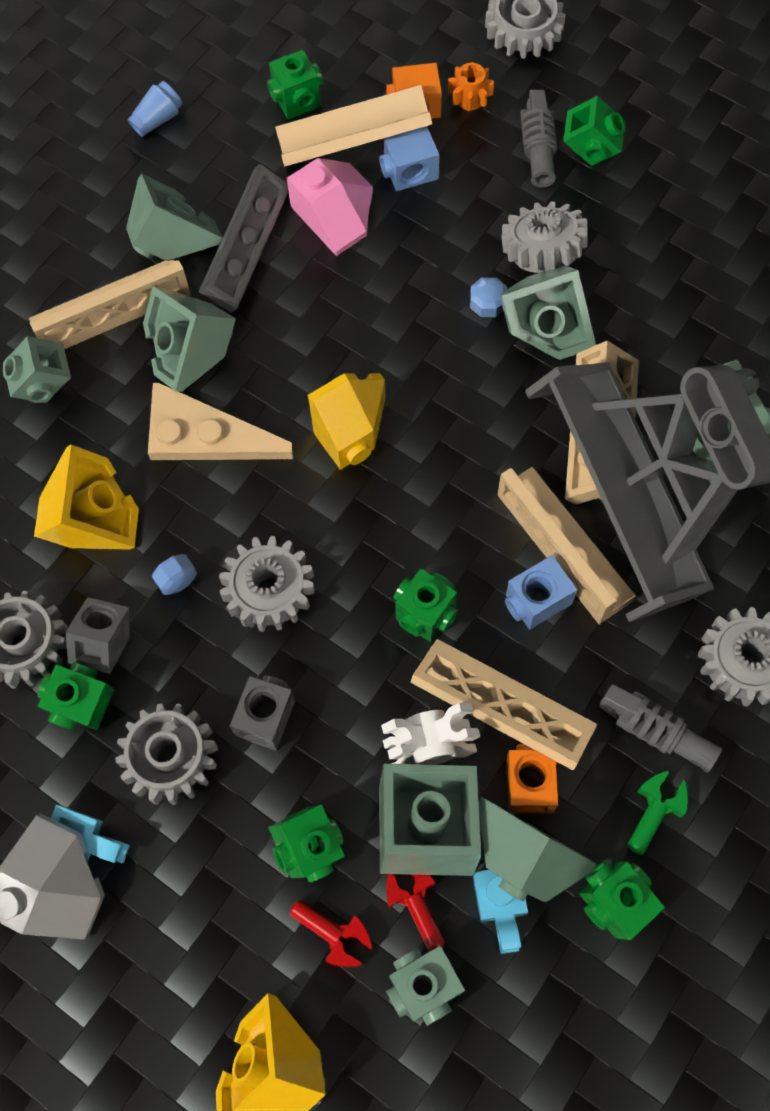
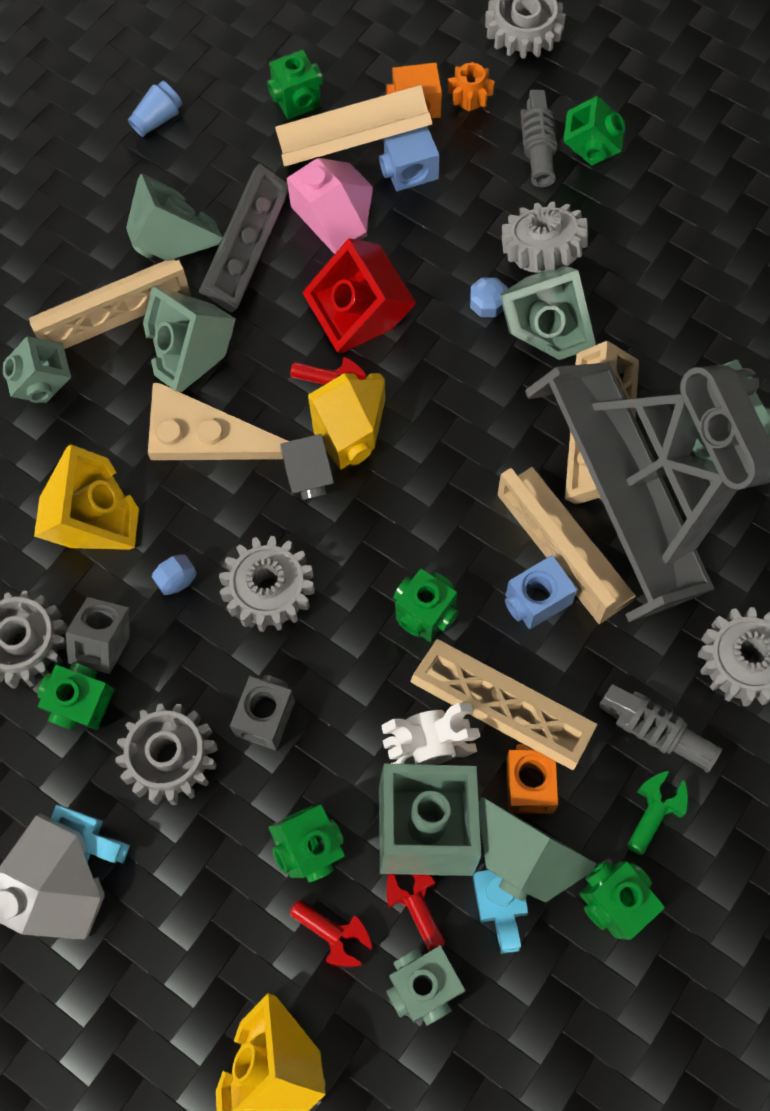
none -> dark grey brick [280,434,334,500]
none -> red bar [290,357,366,385]
none -> red slope [302,238,416,353]

